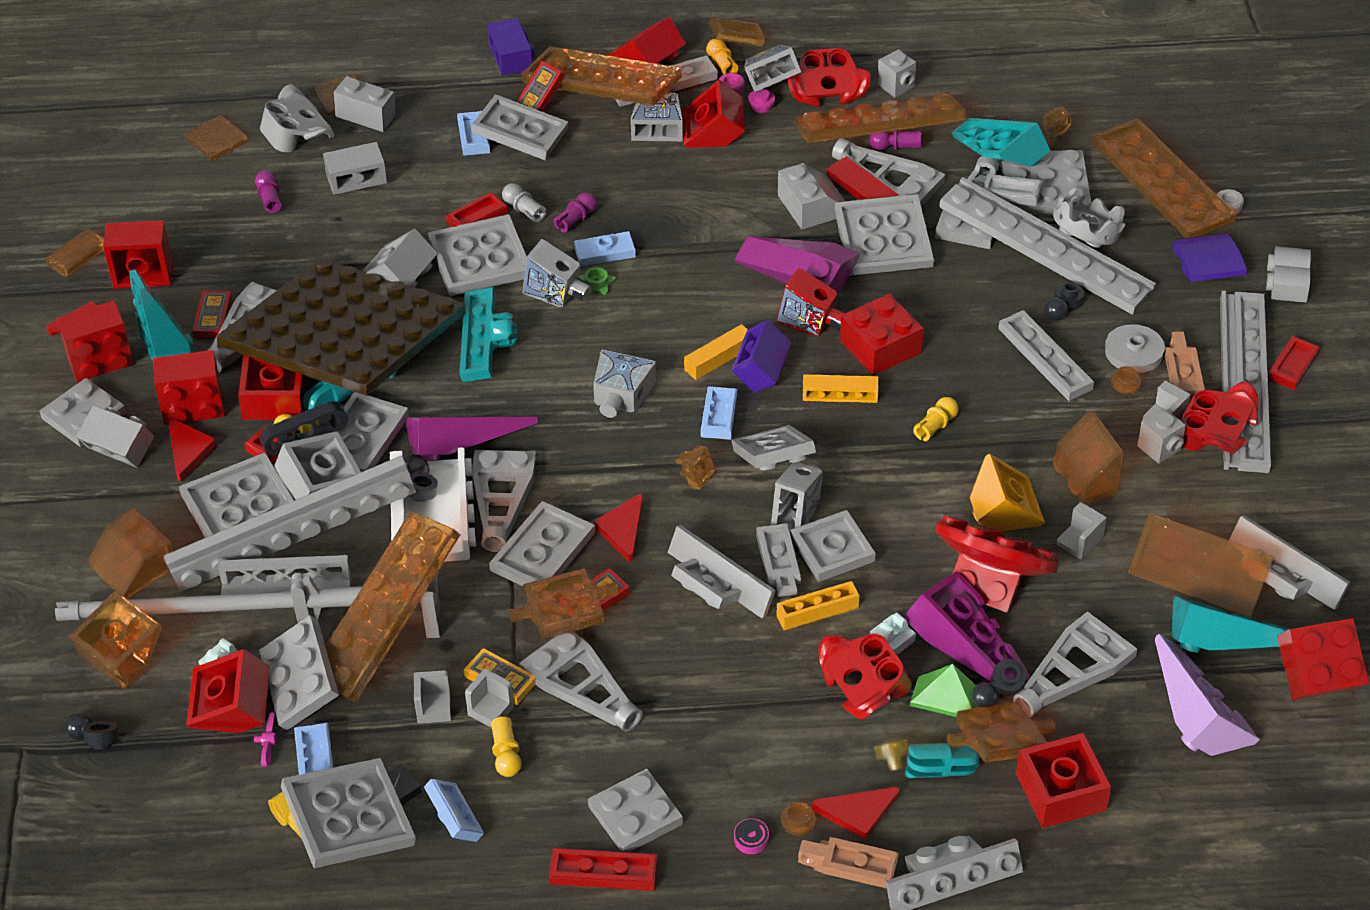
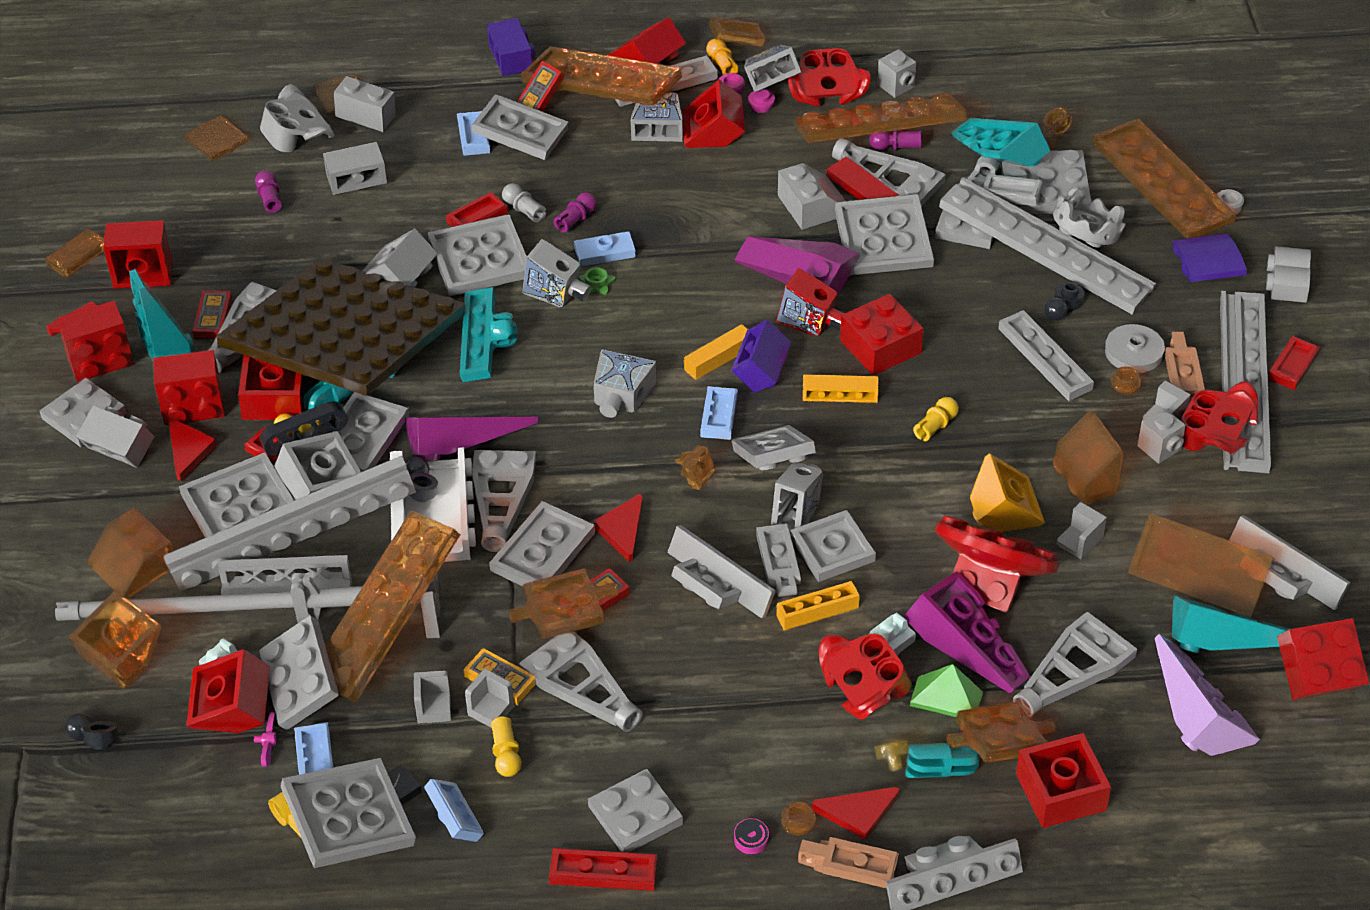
black plate [971,659,1026,709] -> none

